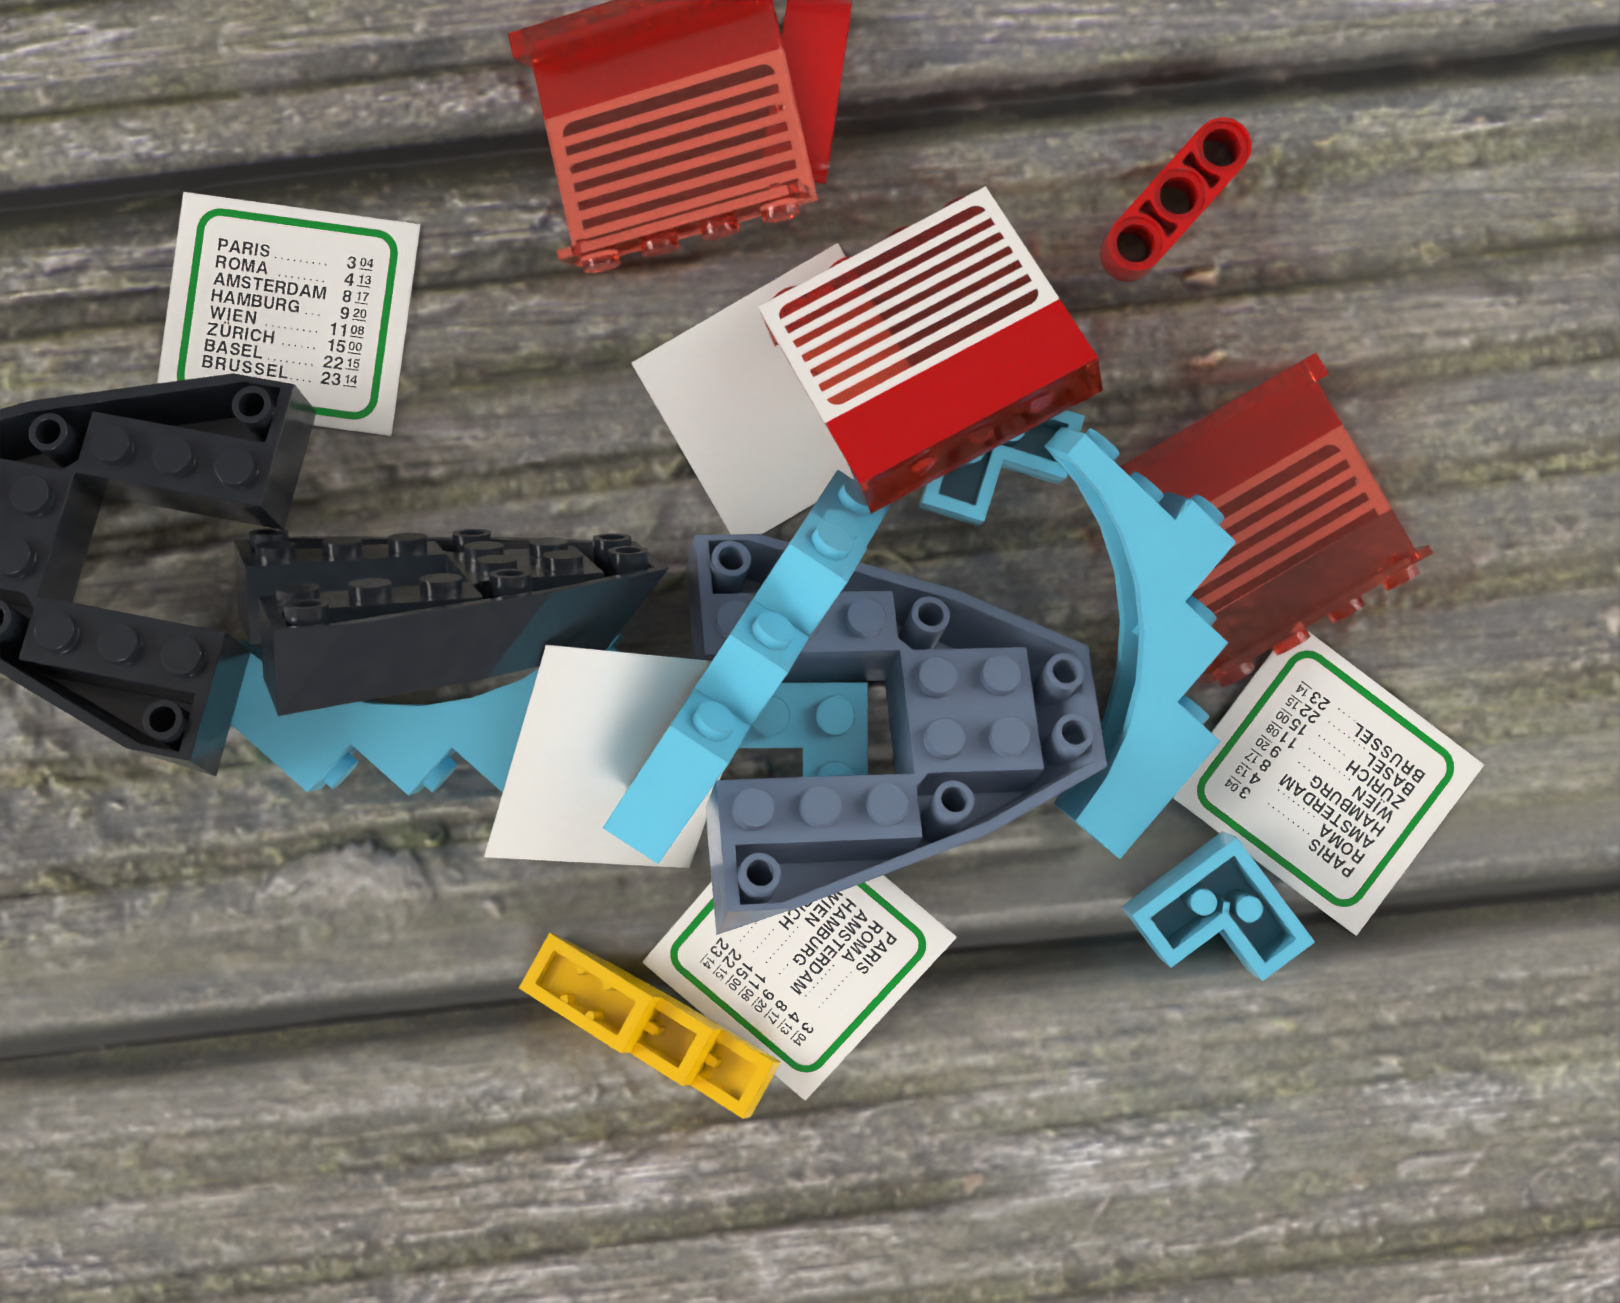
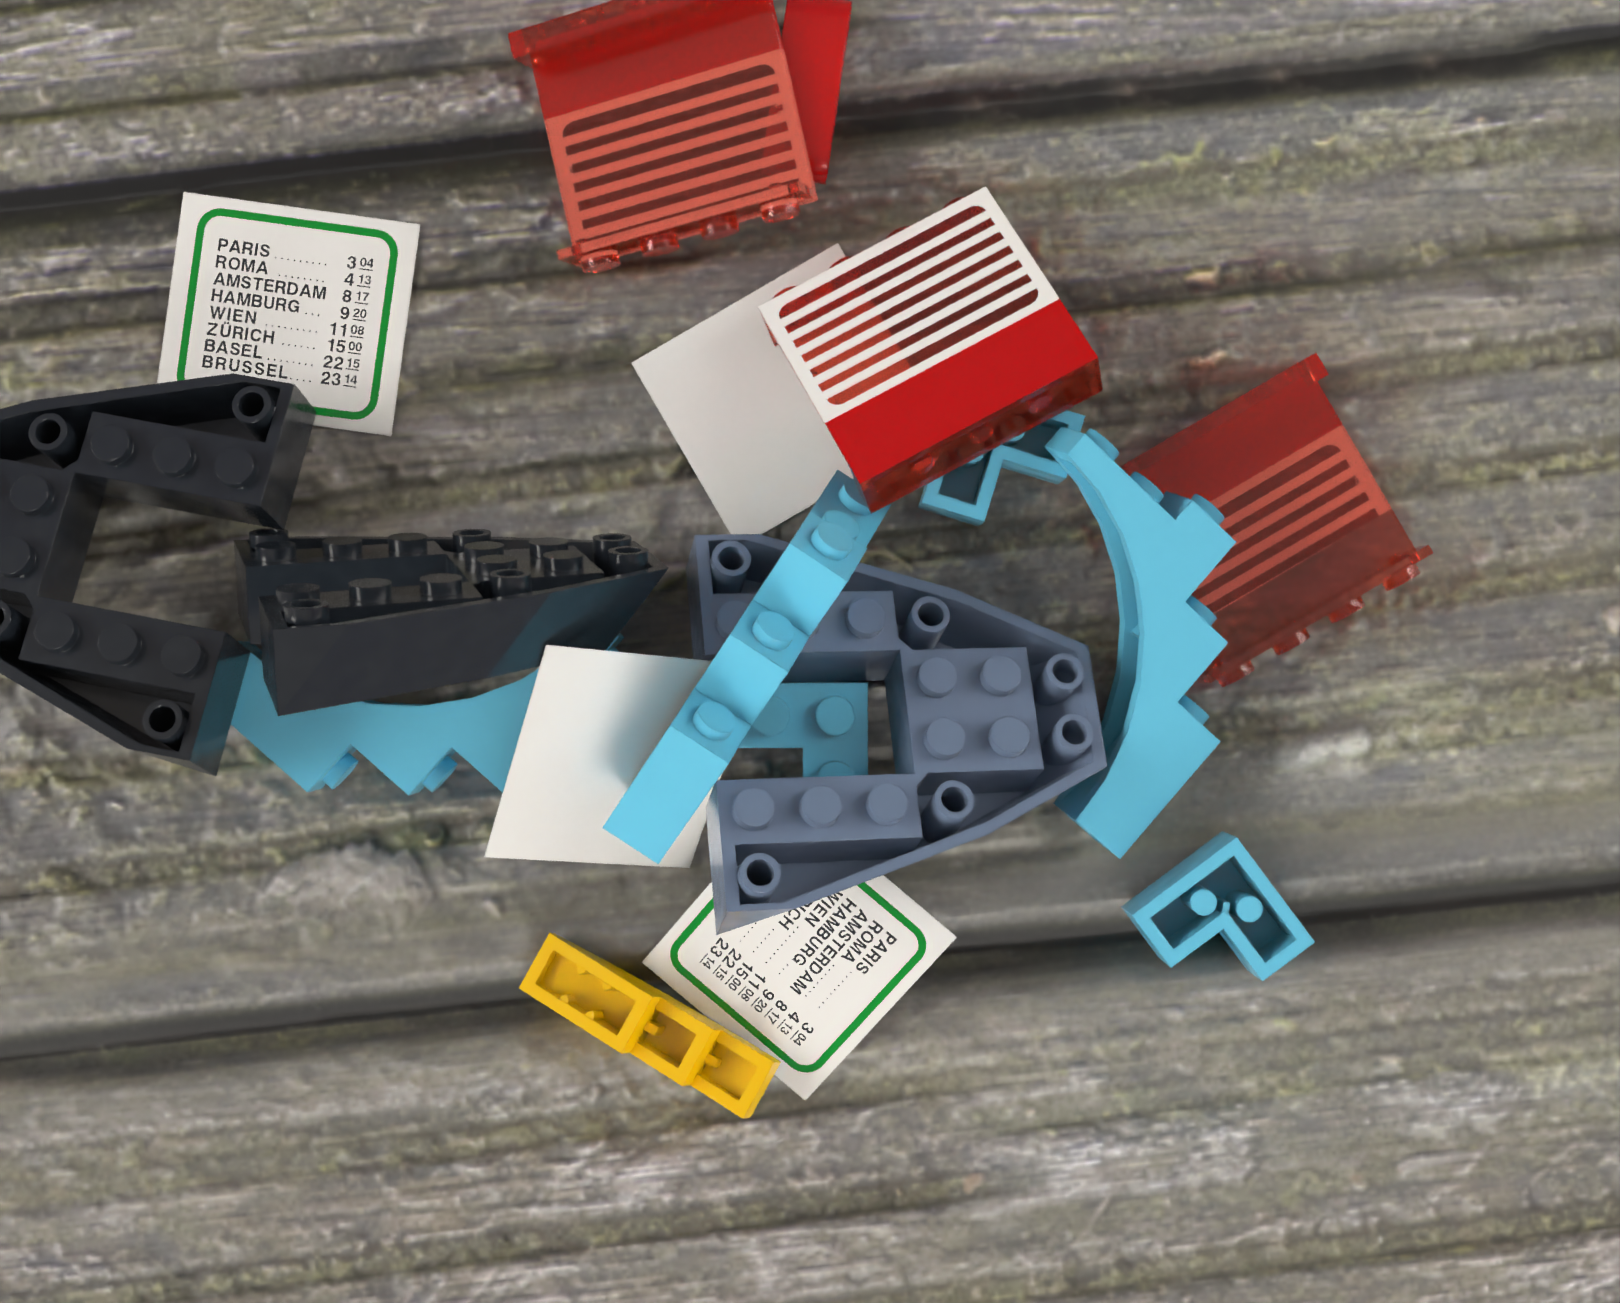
red beam [1099,117,1252,282] -> none
white sticker [1173,621,1484,936] -> none

